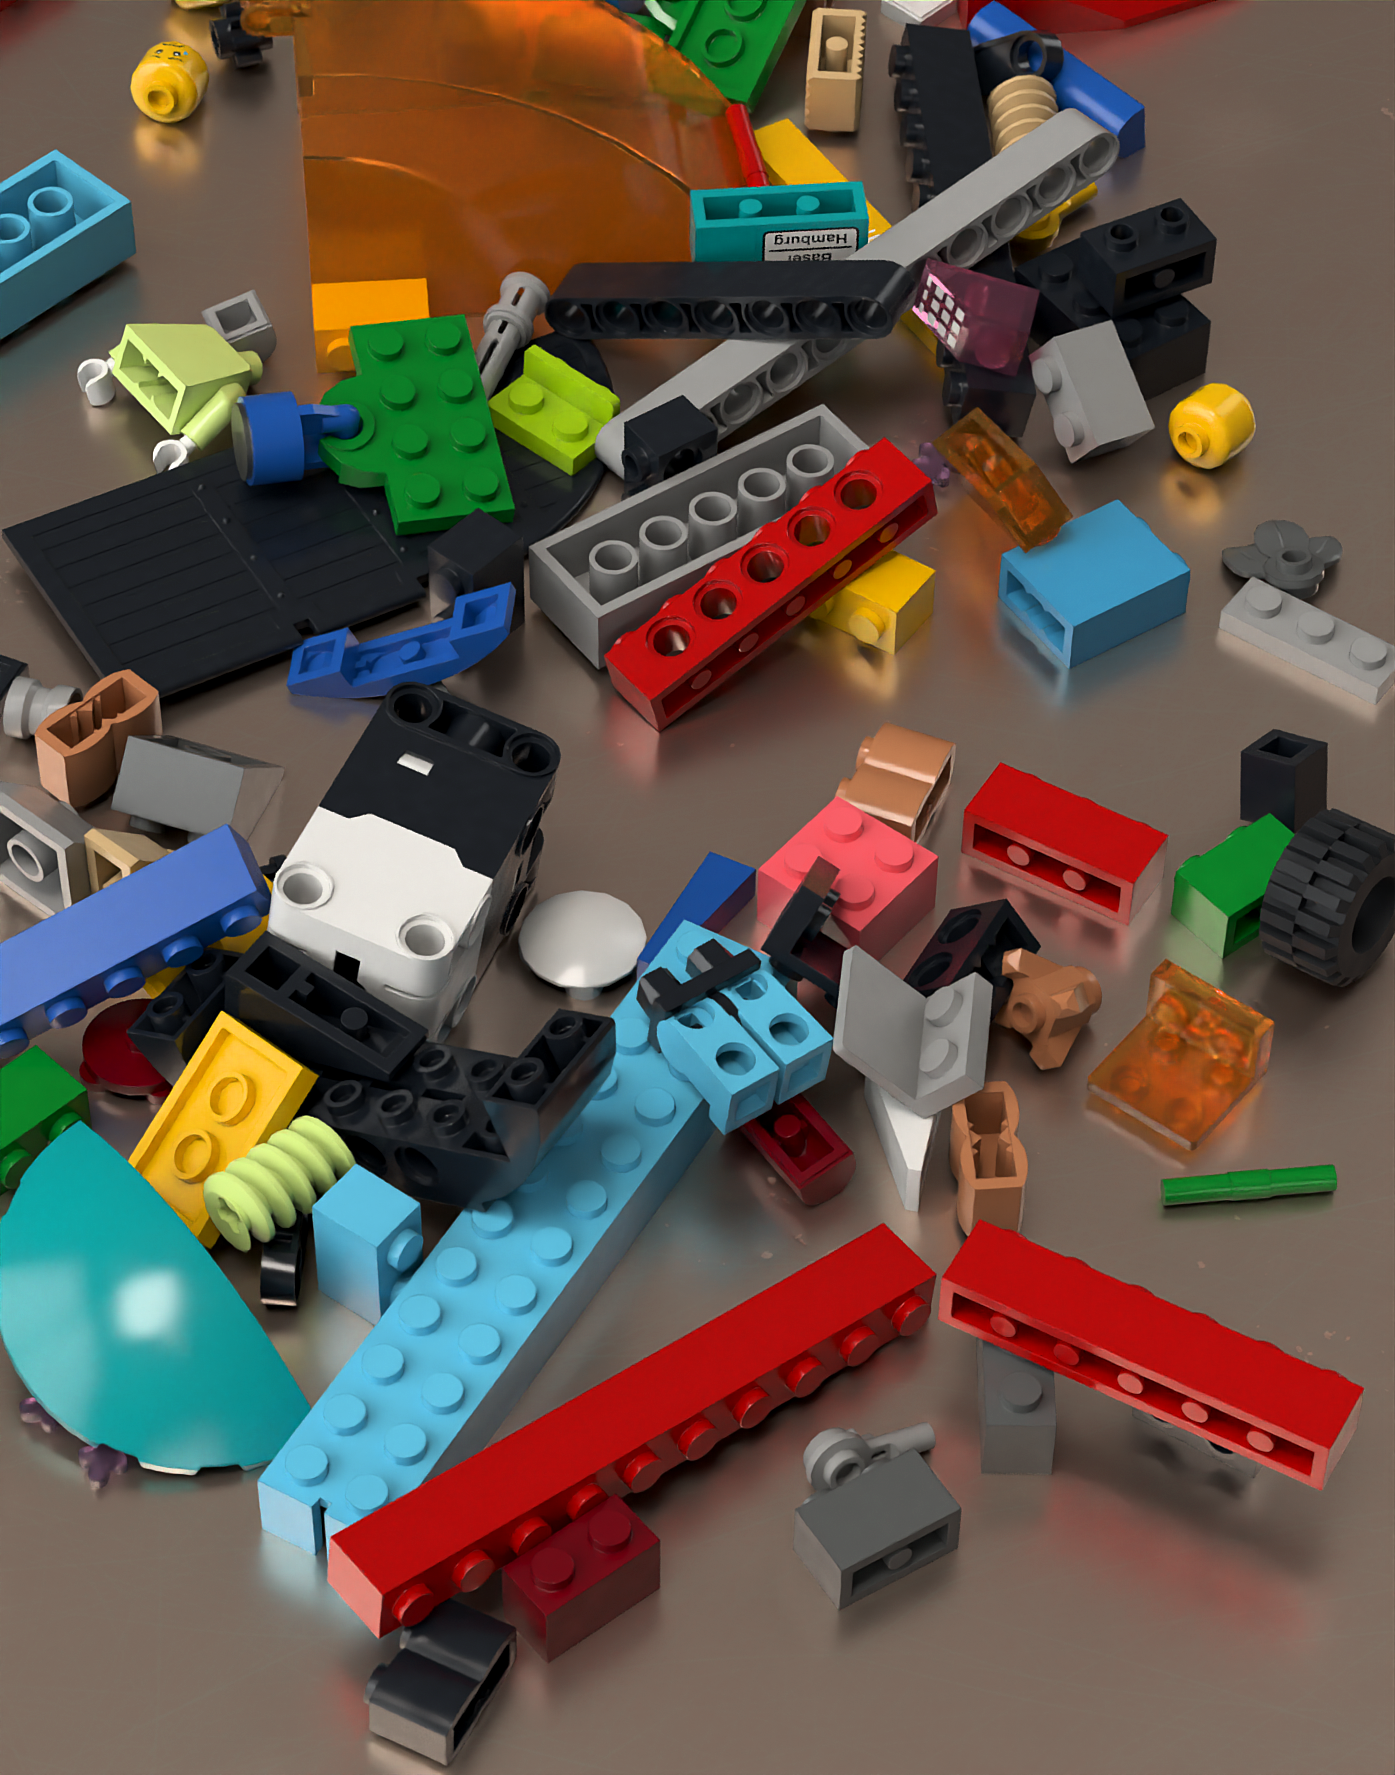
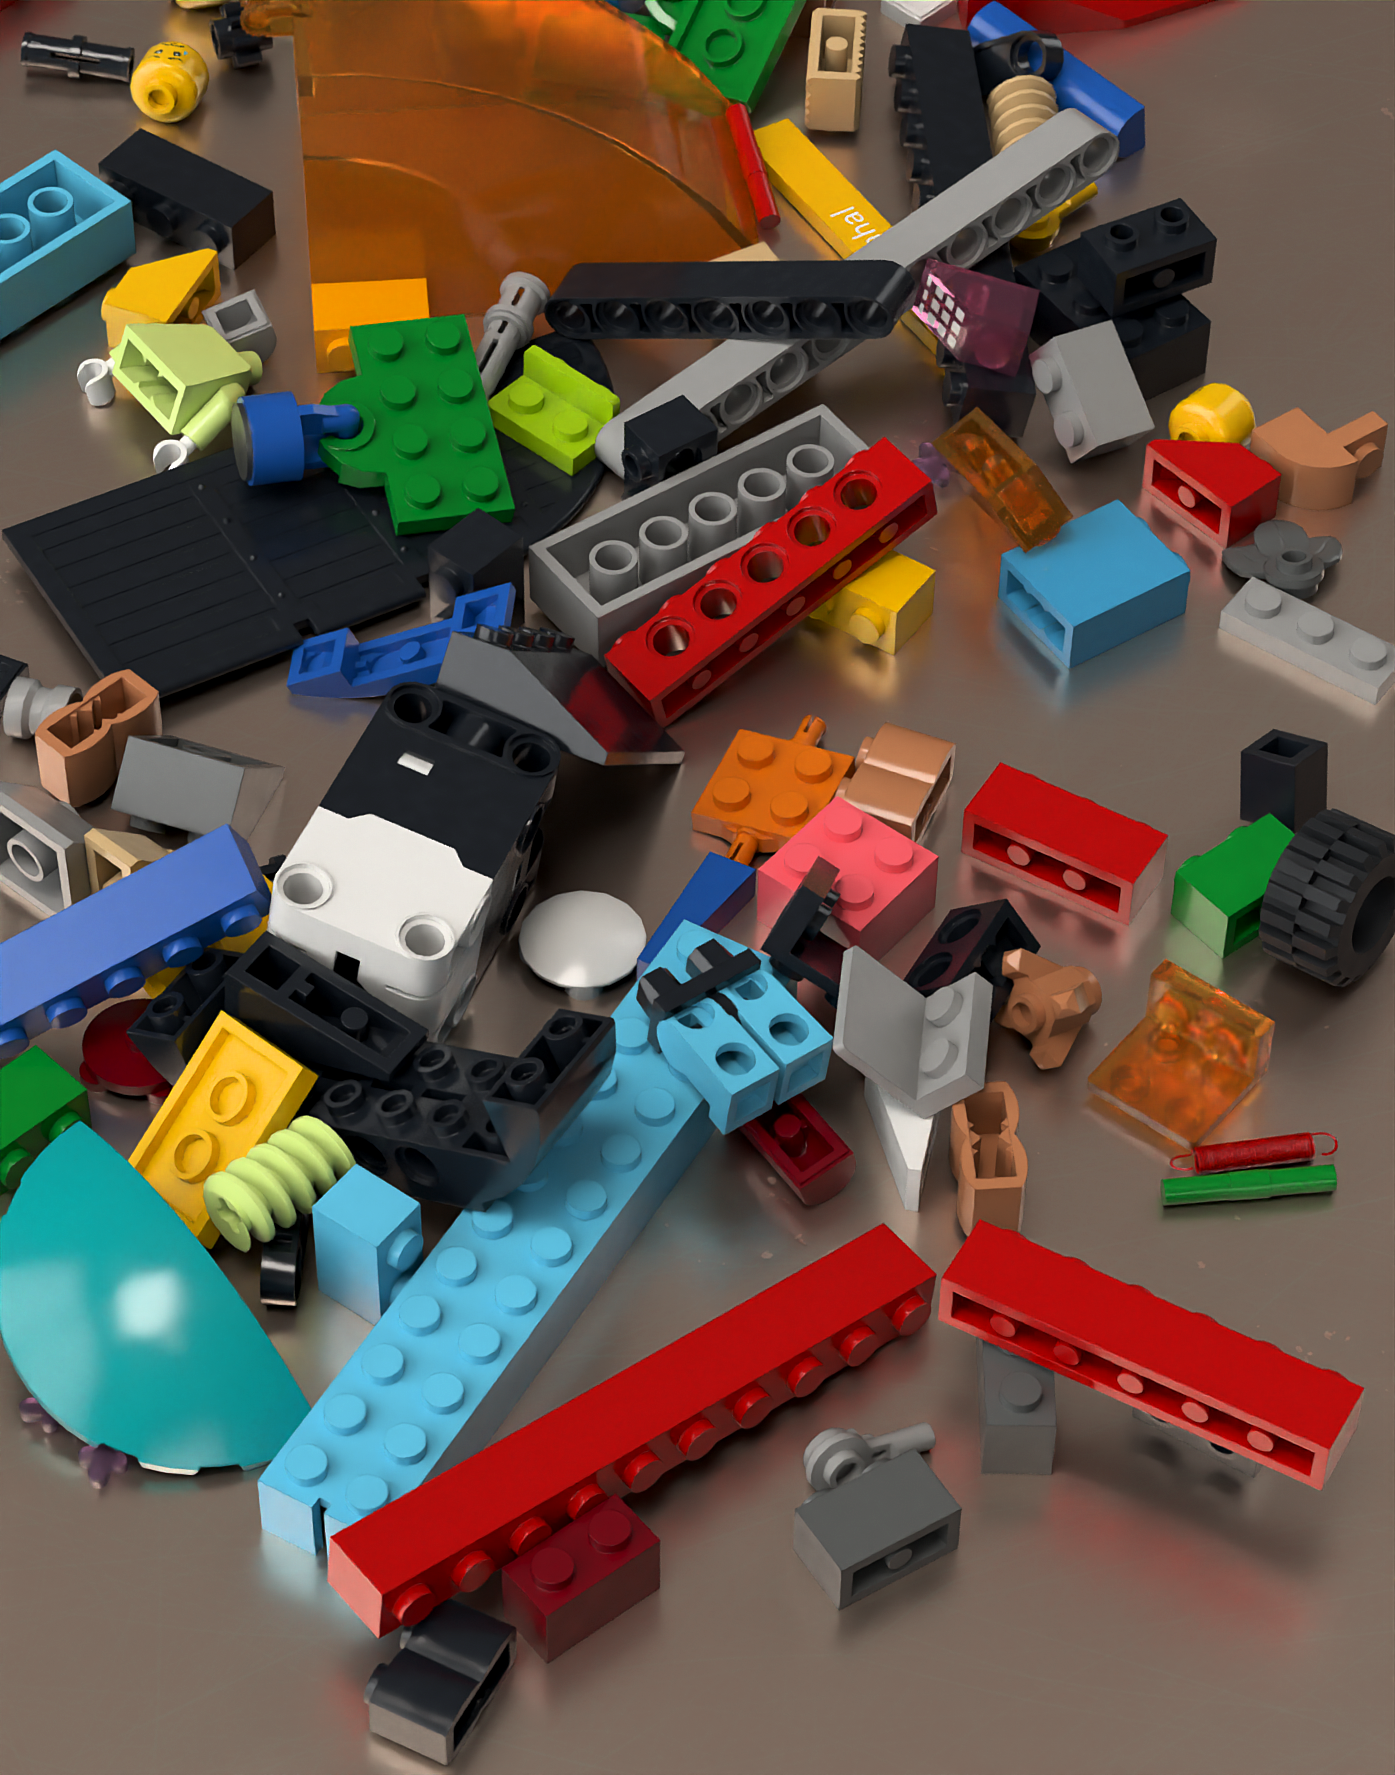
teal brick [689,181,869,262] -> none
none -> black pin [20,31,135,83]
none -> black brick [98,128,276,271]
none -> yellow slope [101,248,221,348]
none -> slope [435,623,685,765]
none -> orange plate [691,715,856,866]
none -> red slope [1142,439,1281,549]
none -> red piece [1170,1132,1338,1175]
none -> nougat brick [1249,407,1388,510]

